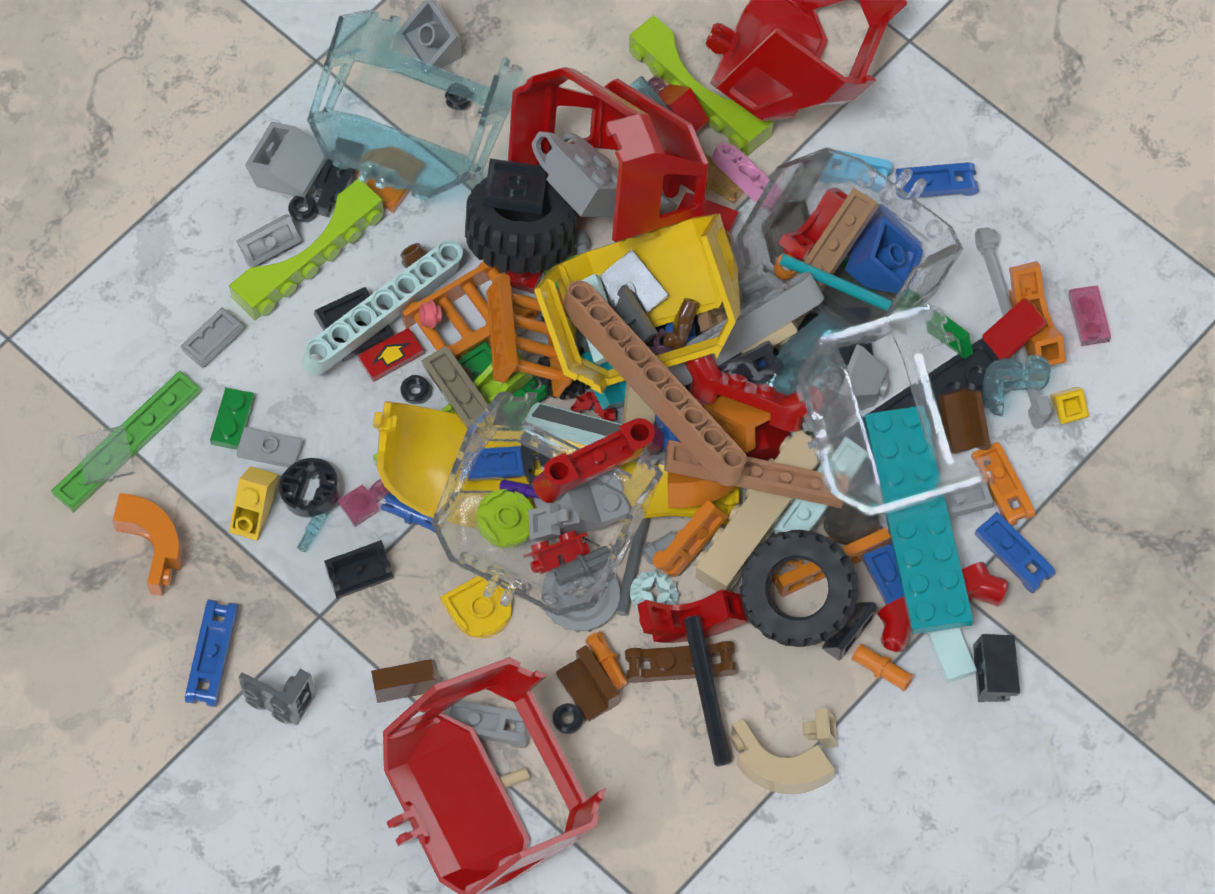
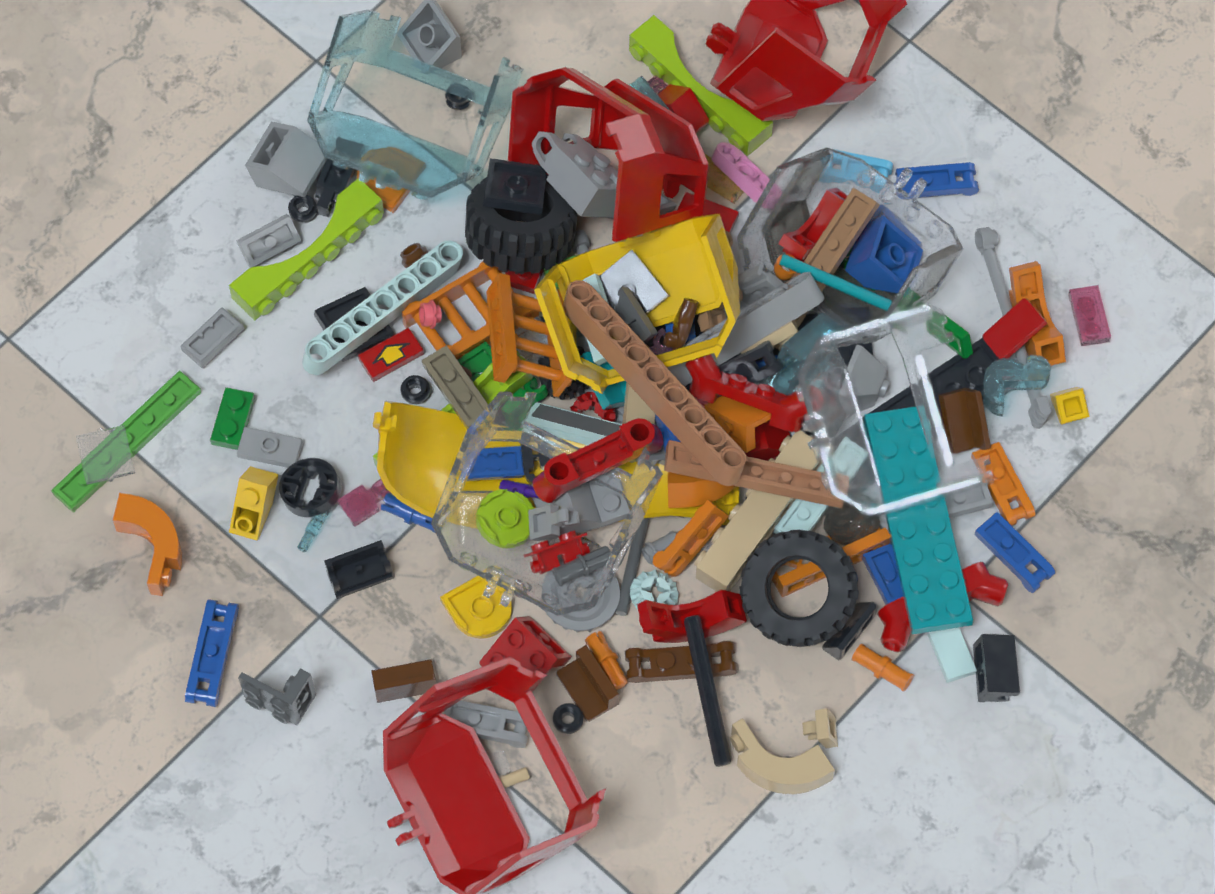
none -> red bracket [479,616,572,692]

